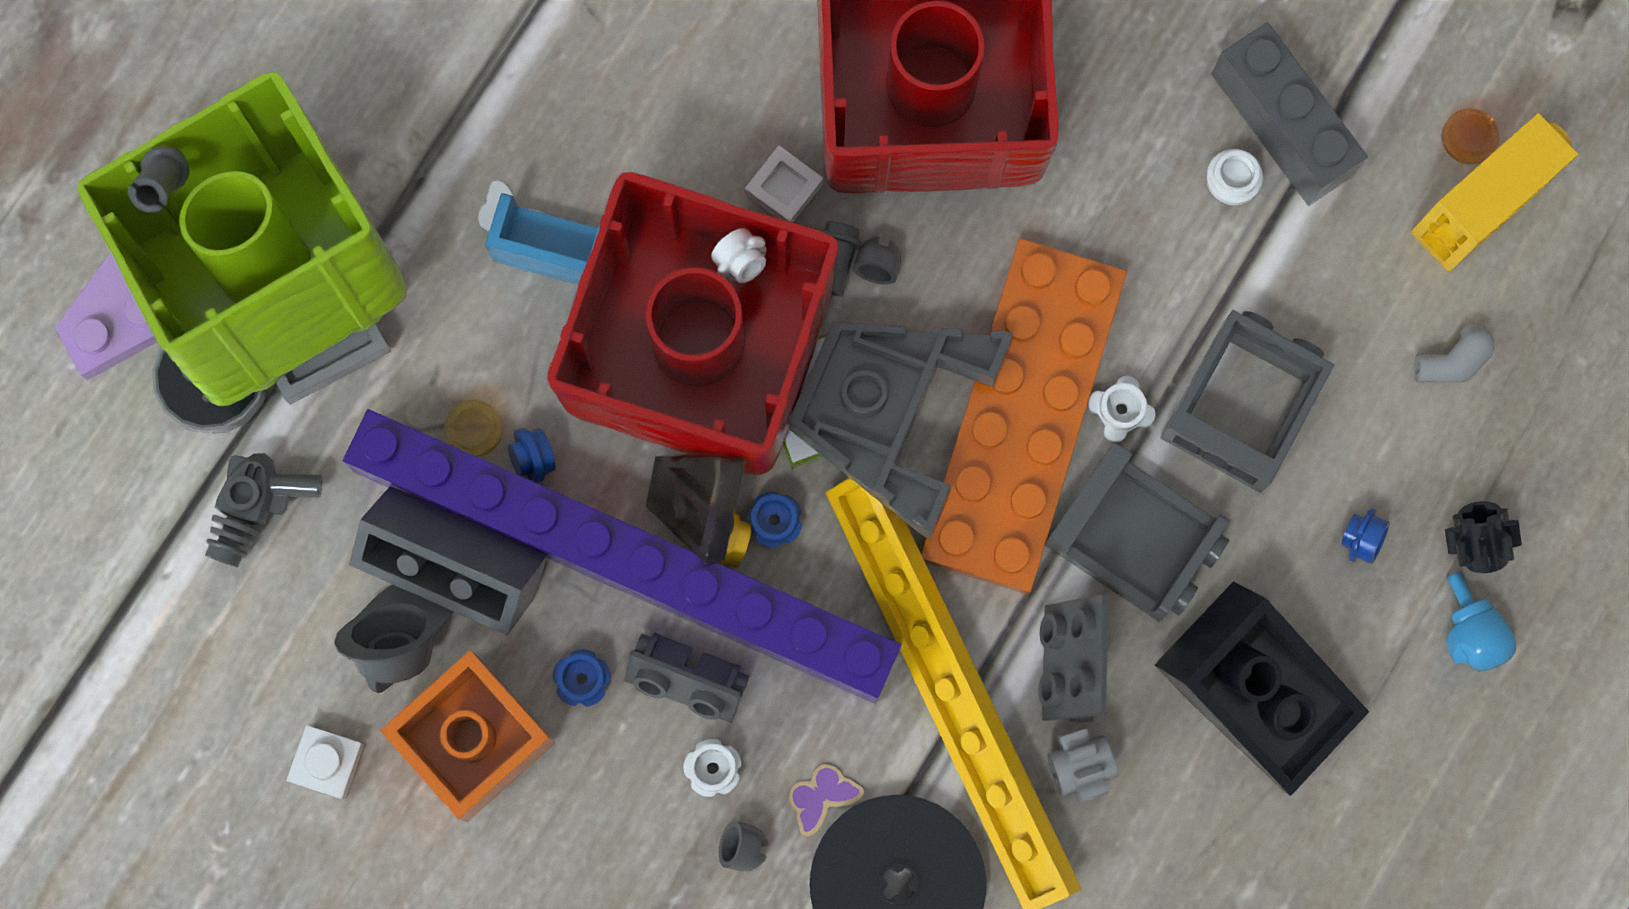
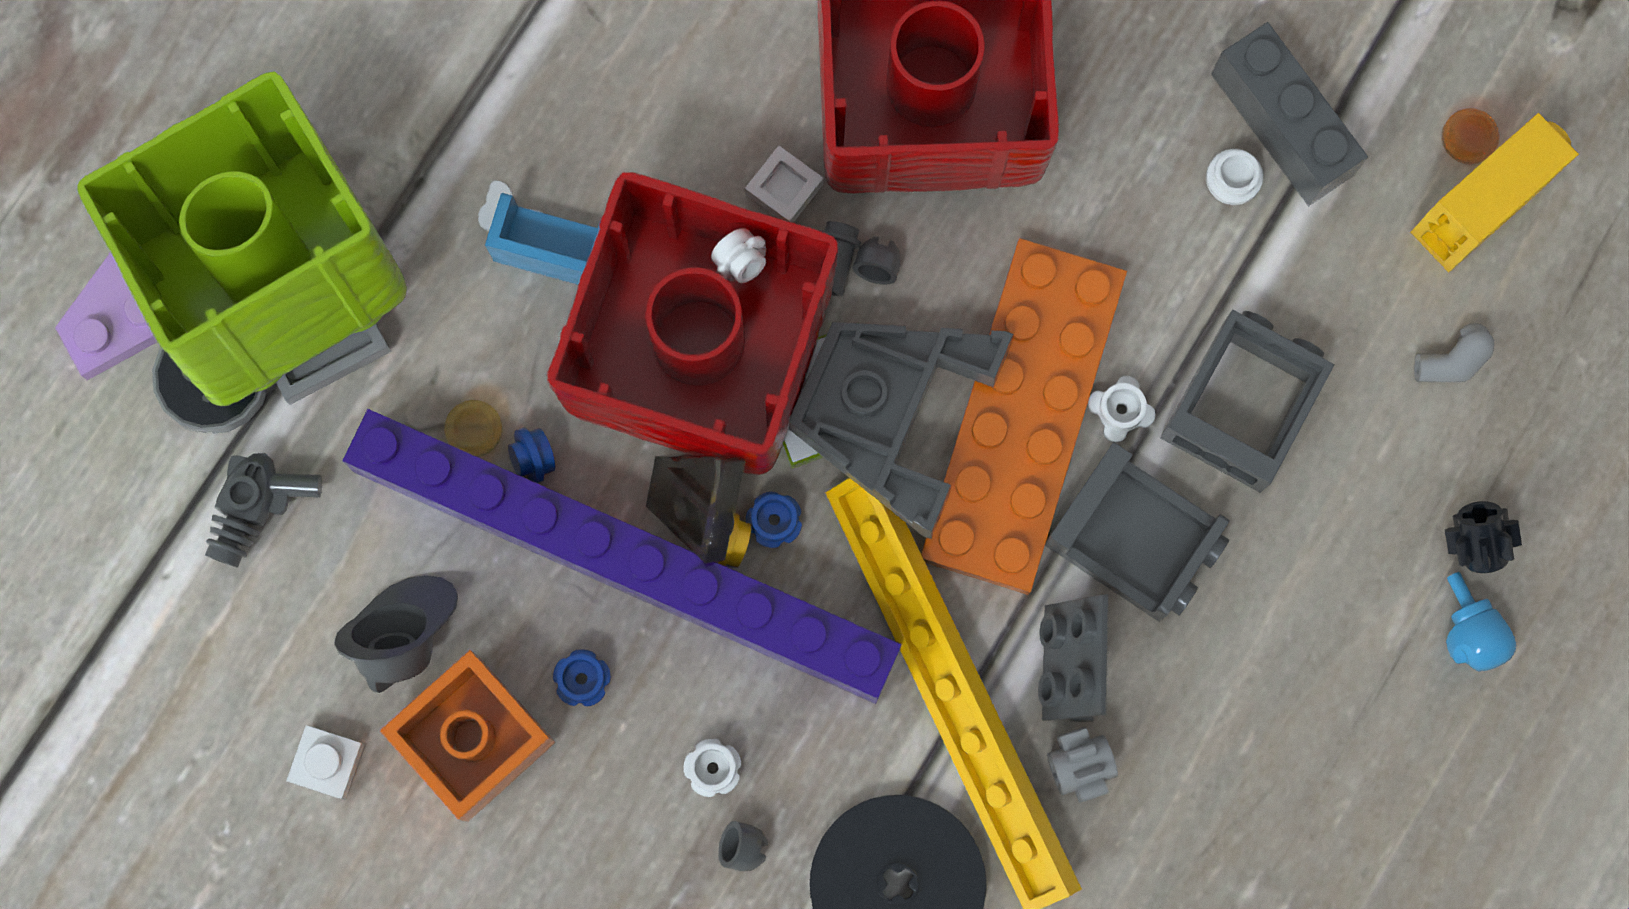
dark grey pin [128,146,189,213] -> none
dark grey brick [349,486,547,635] -> none
dark grey hinge [624,632,750,723] -> none
medium lavender sticker [789,764,864,837] -> none
black slope [1154,581,1369,796] -> none
blue plate [1341,509,1390,564] -> none

